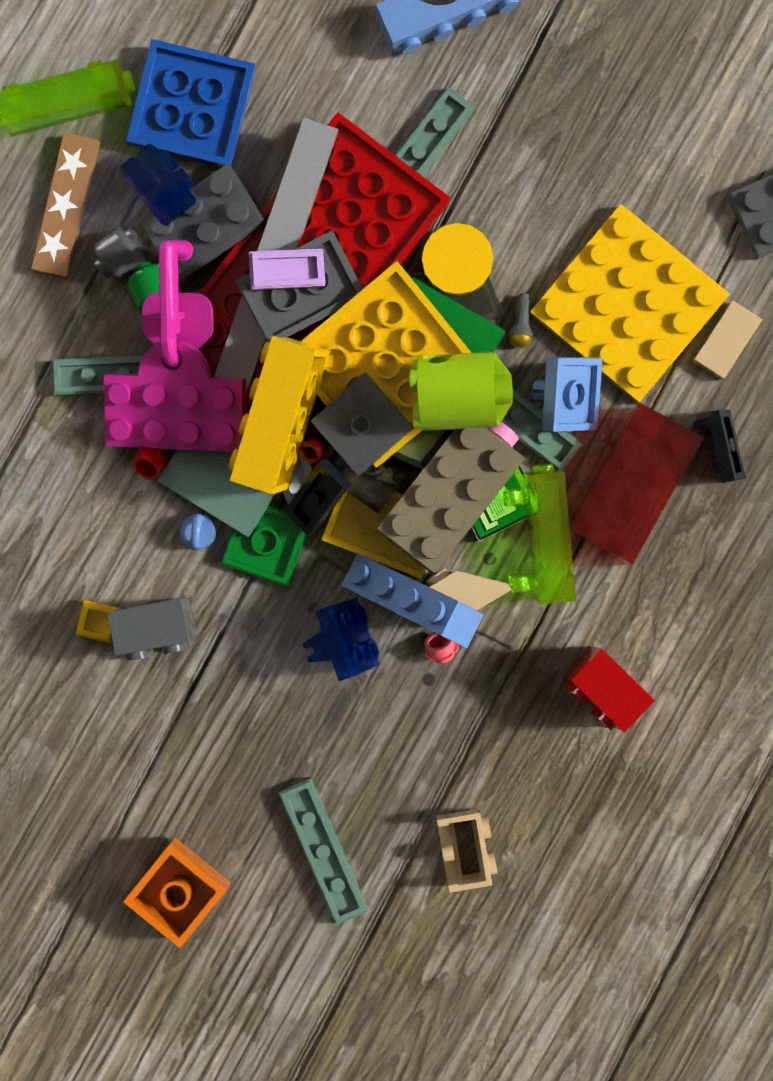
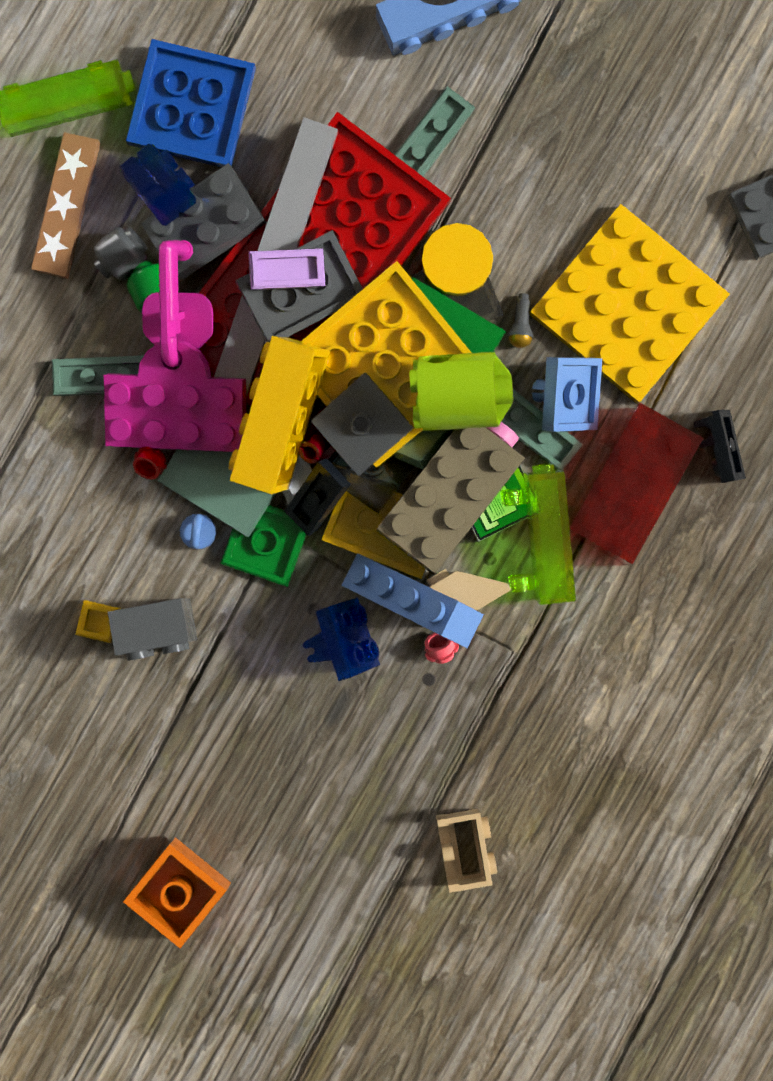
sand green tile [278,777,369,926] -> none
red brick [562,646,655,733] -> none
tan tile [692,301,763,380] -> none

